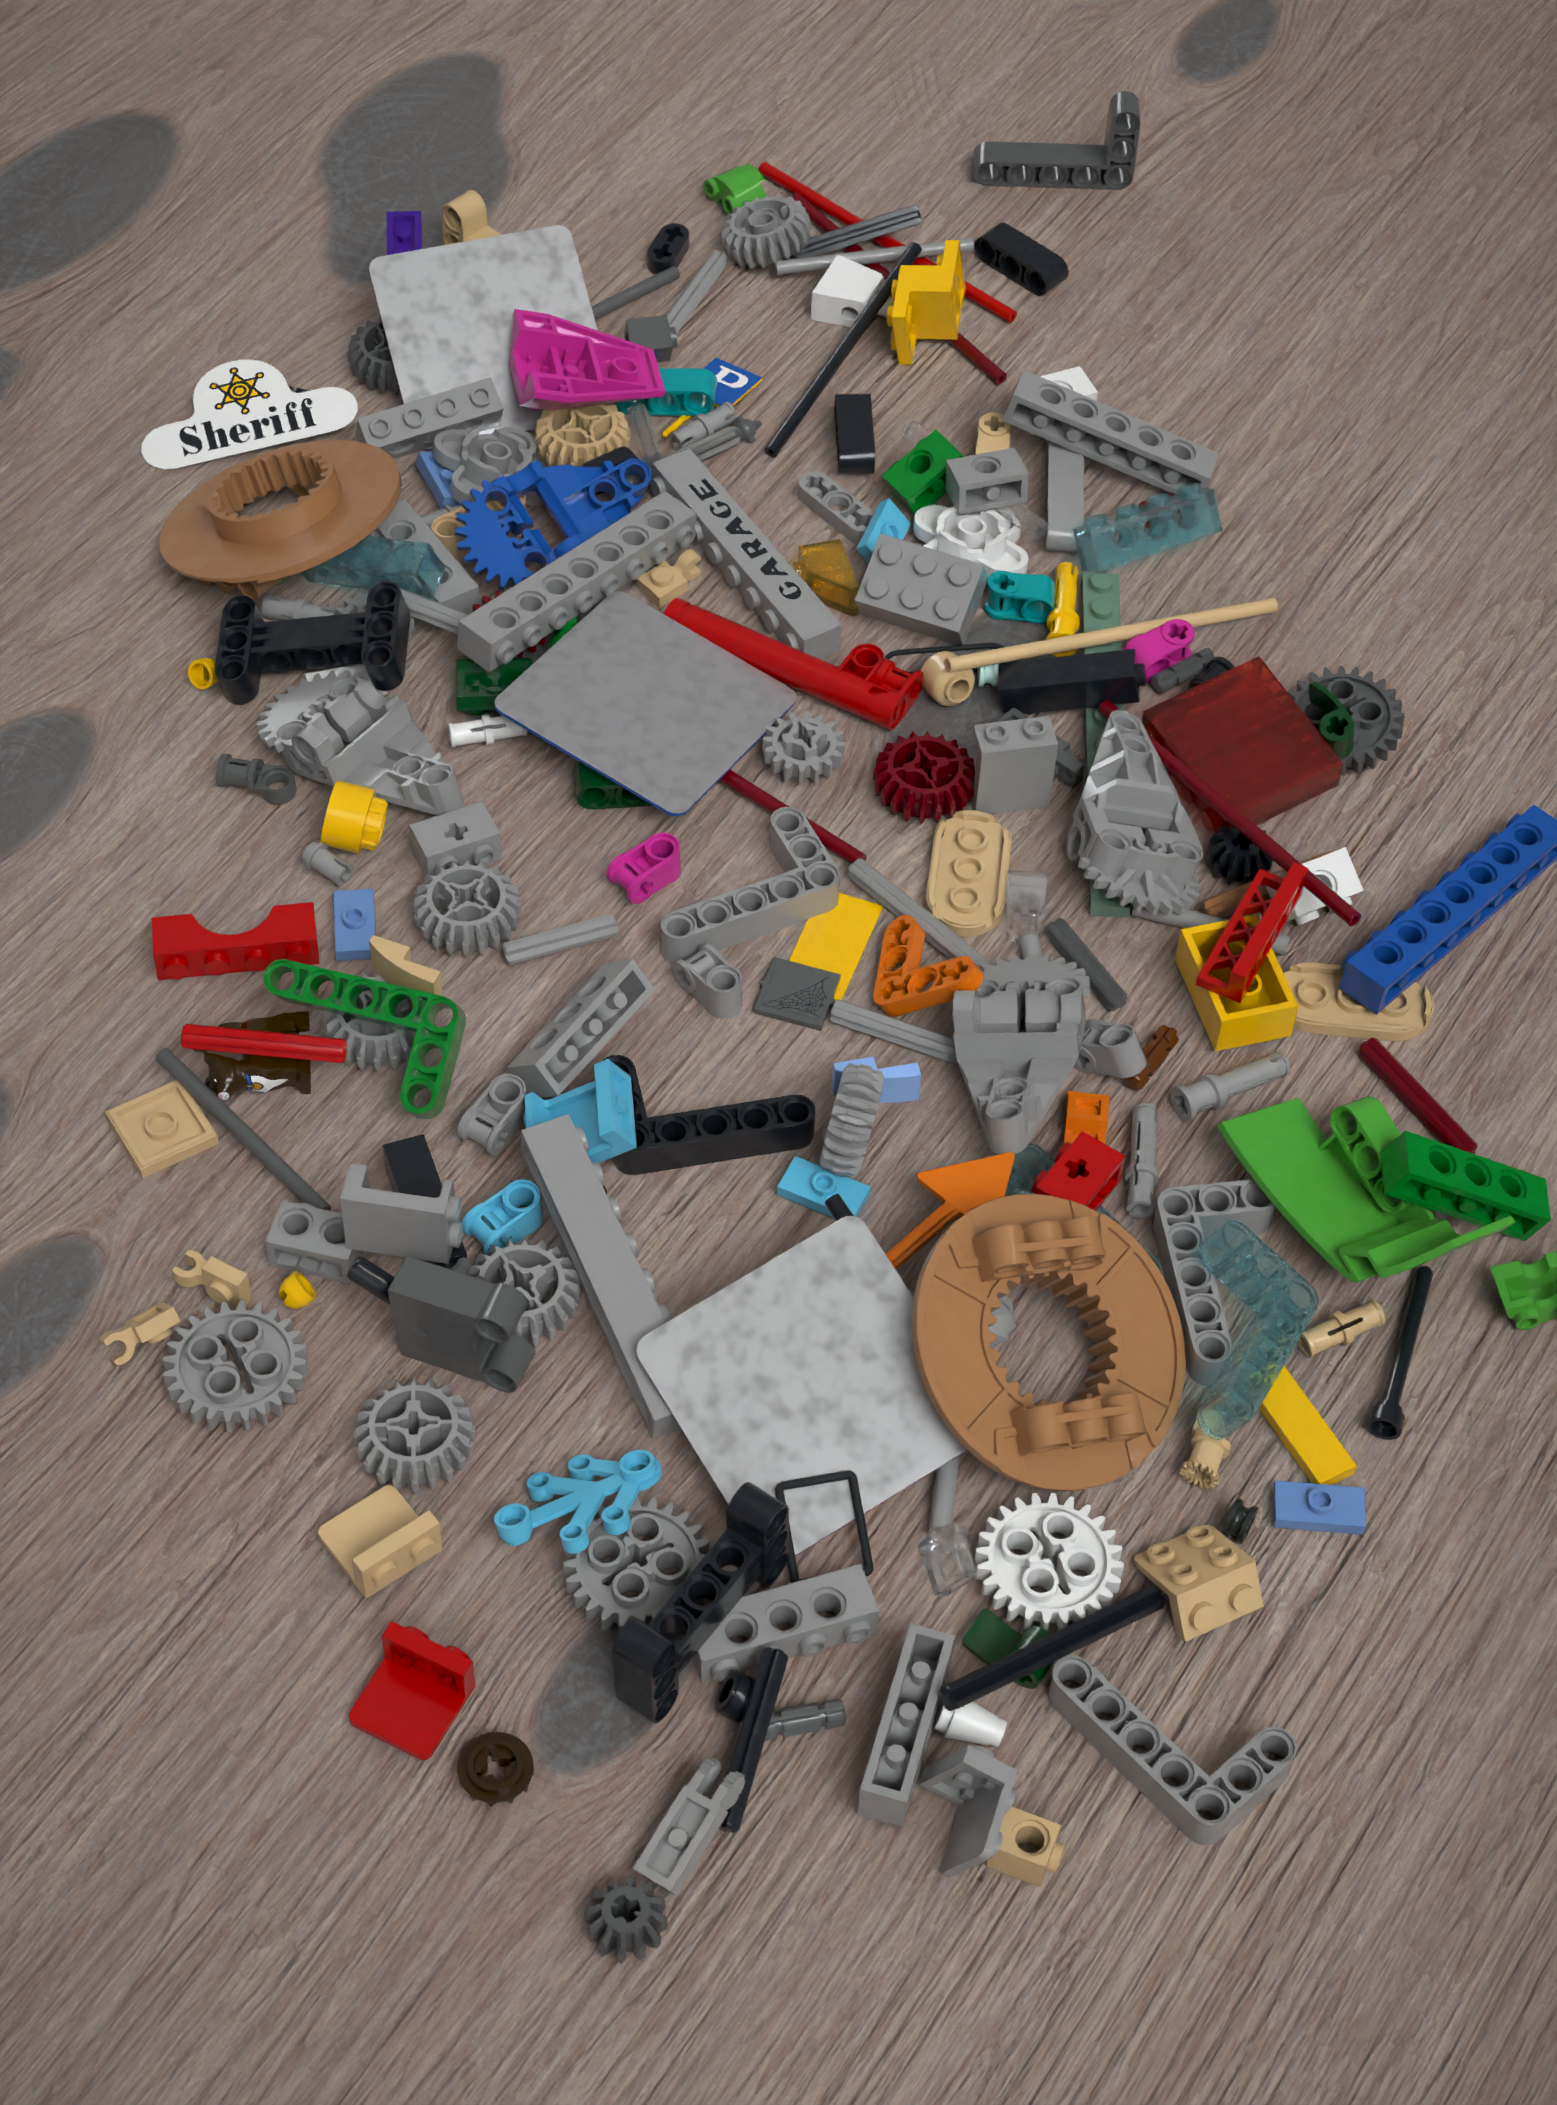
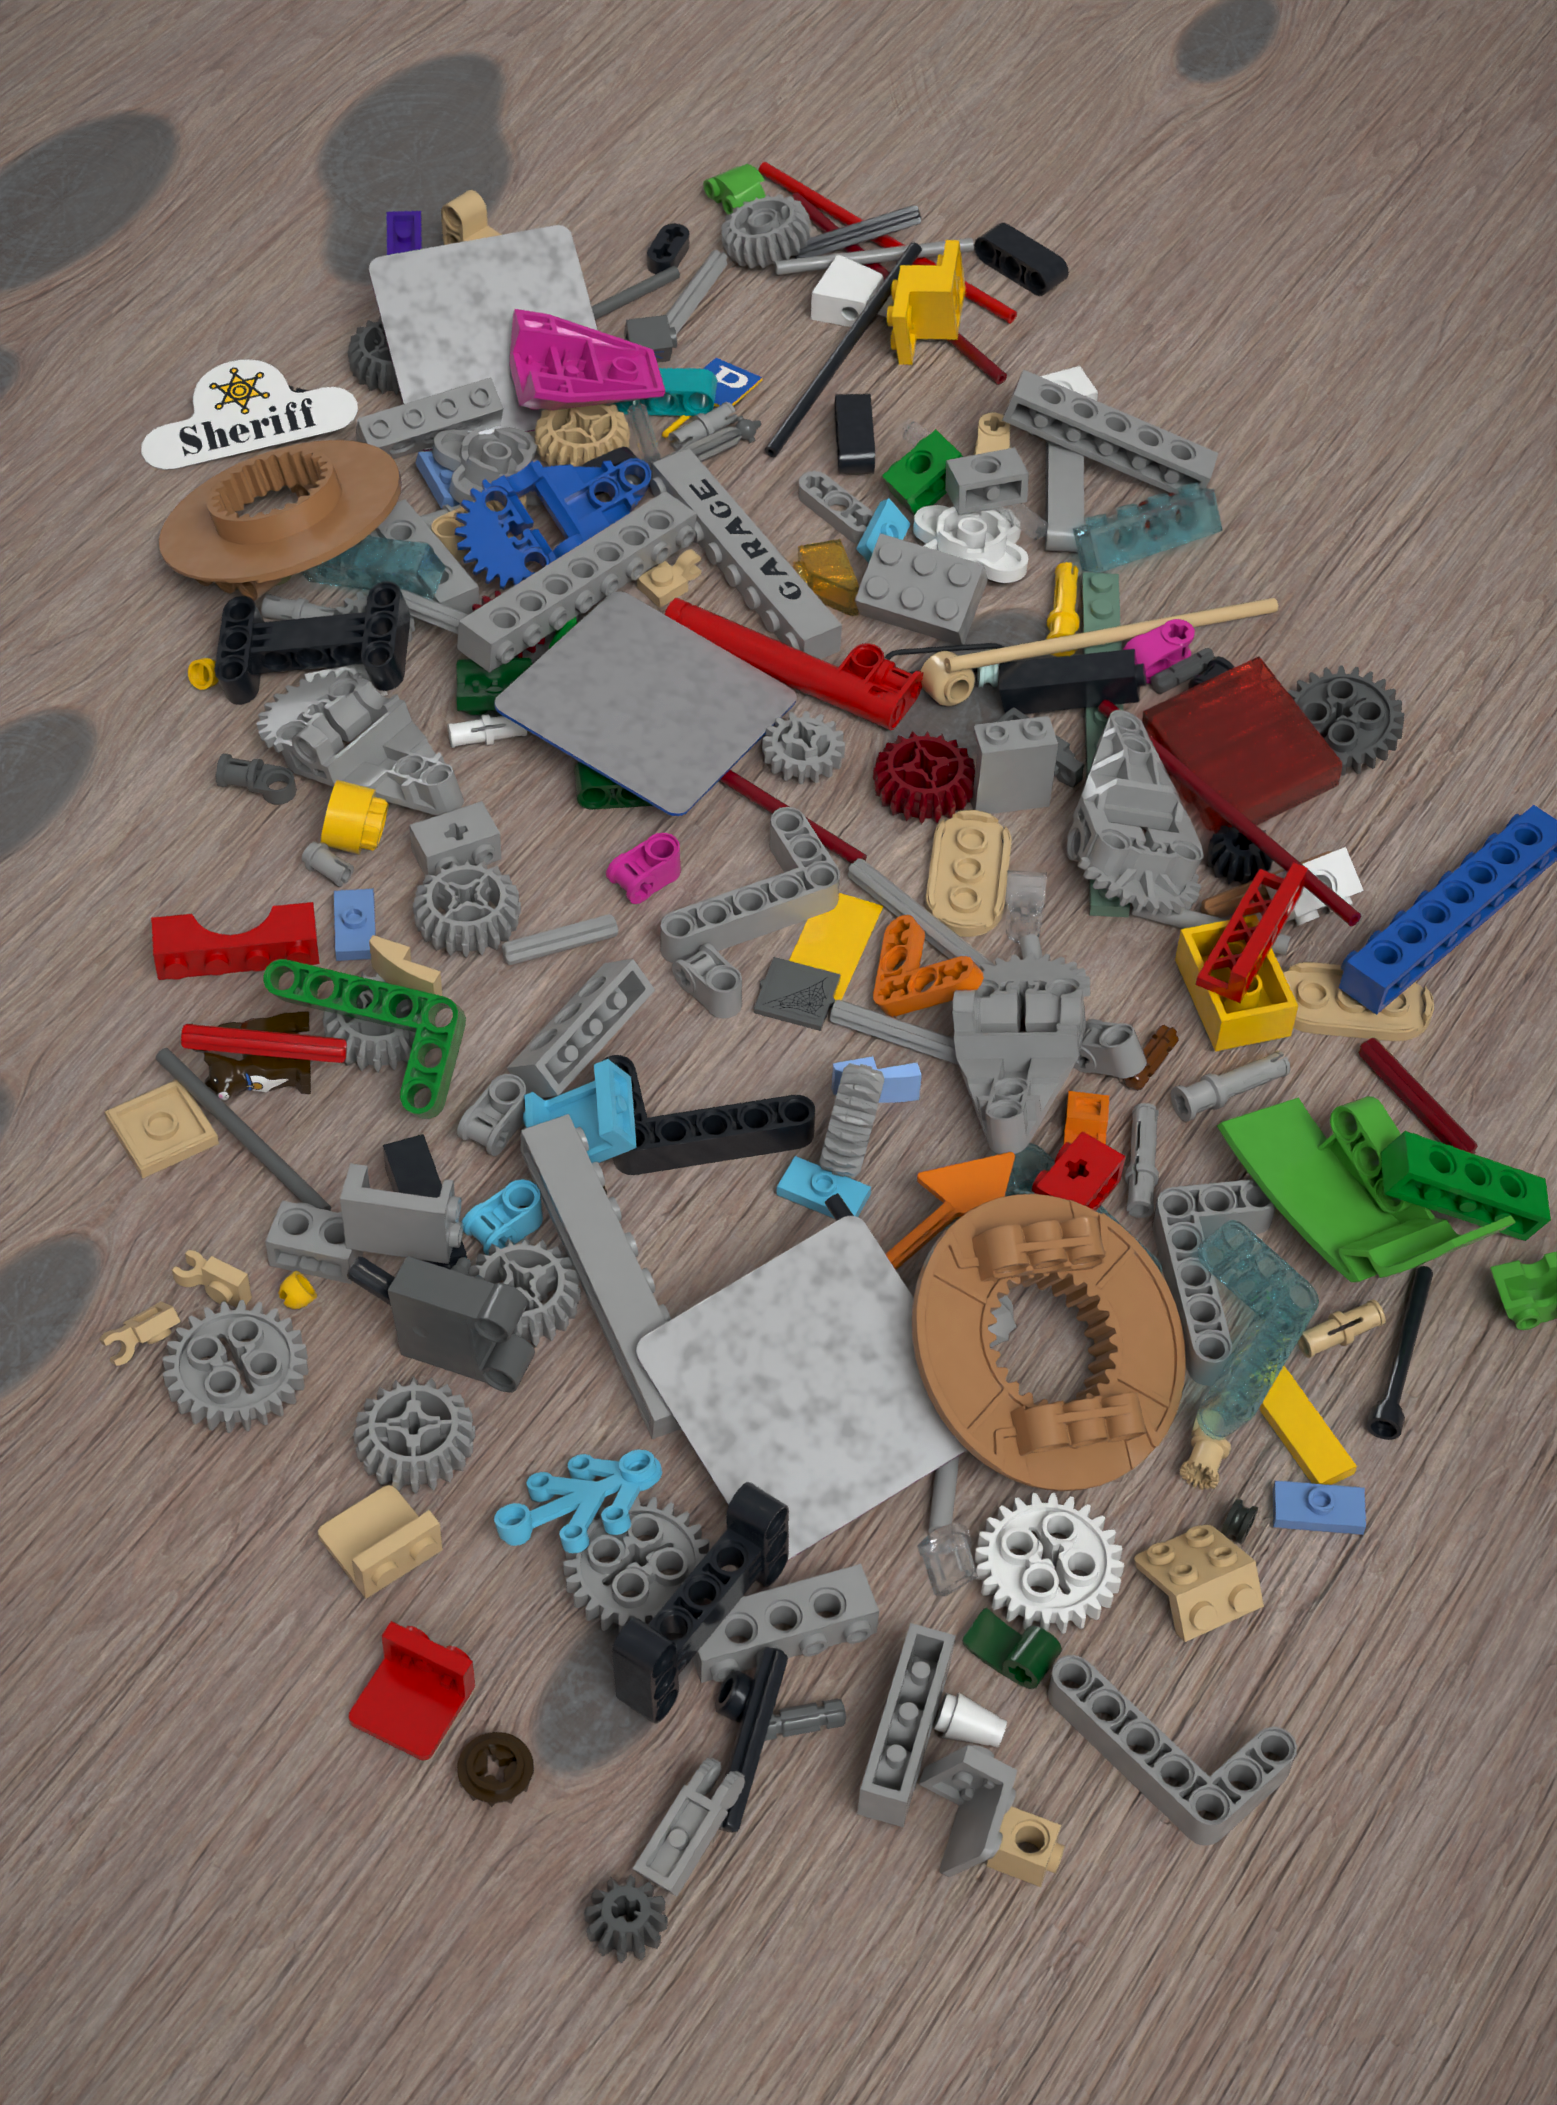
black piece [775,1470,873,1583] -> none
black axle [939,1585,1166,1711] -> none
dark grey beam [973,91,1141,190] -> none
teal piece [984,571,1055,623] -> none
dark grey axle [1046,918,1127,1011] -> none
dark green panel [1309,682,1354,759] -> none

